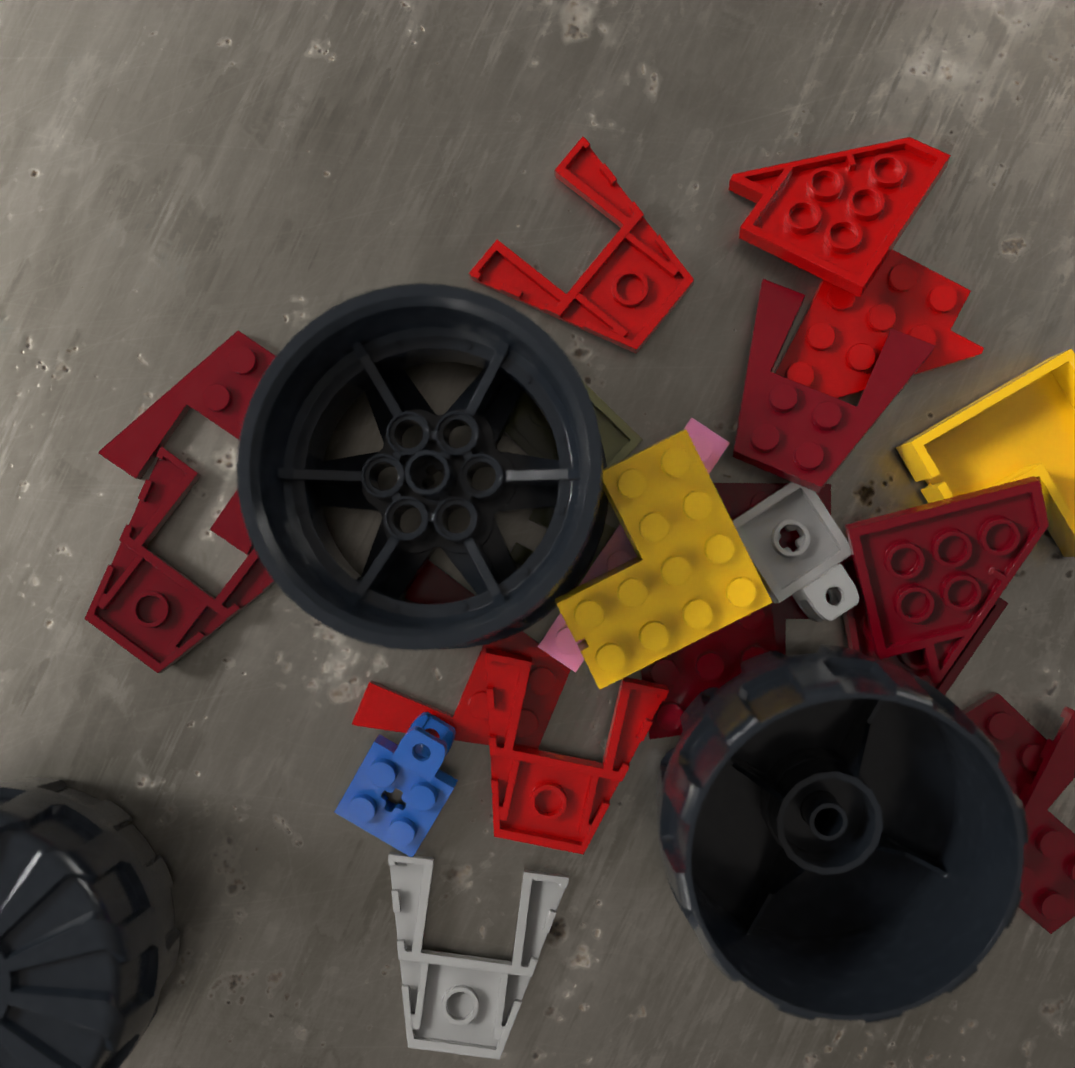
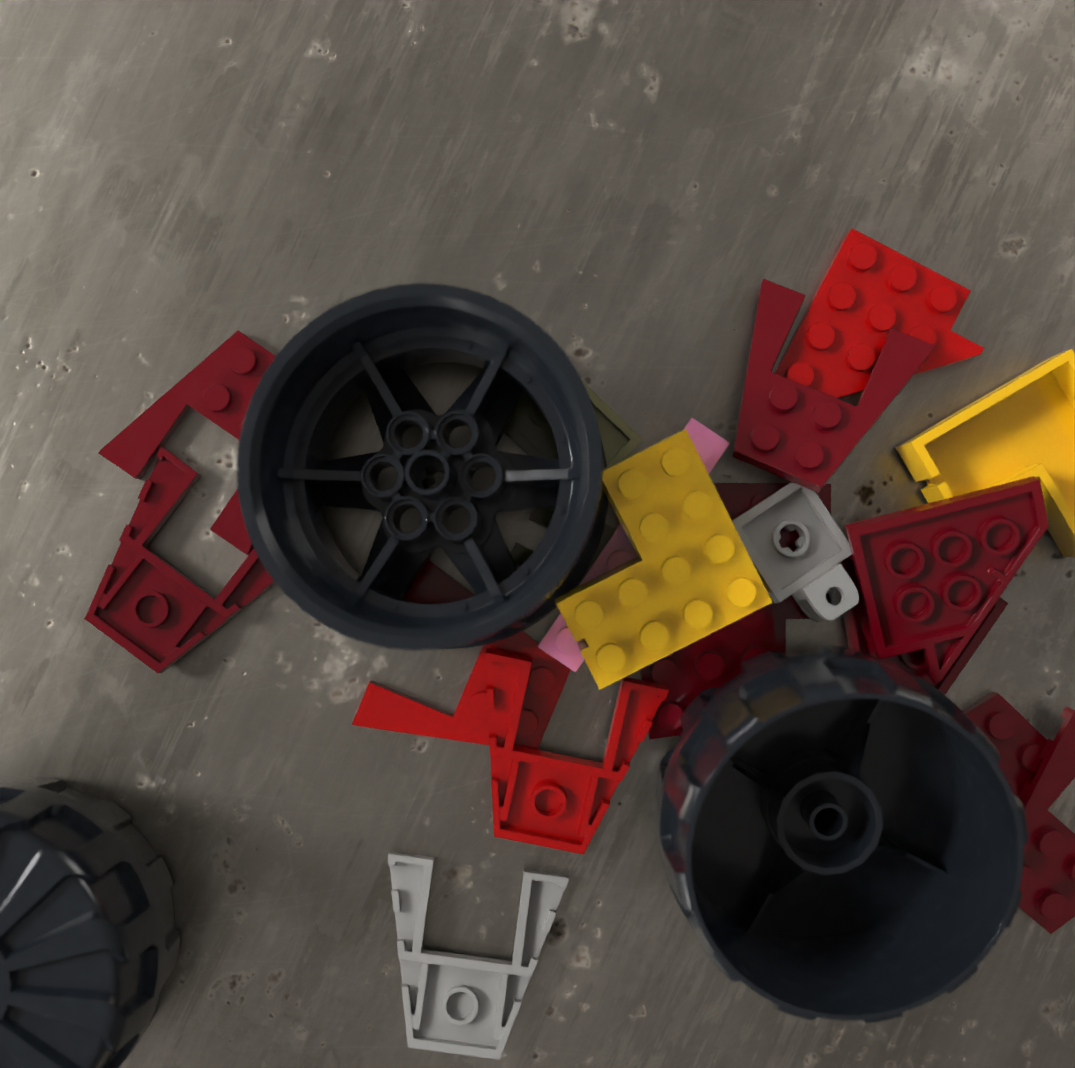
blue plate [334,712,458,857] -> none
red wing [468,136,694,354] -> none
red wing [729,137,951,297] -> none

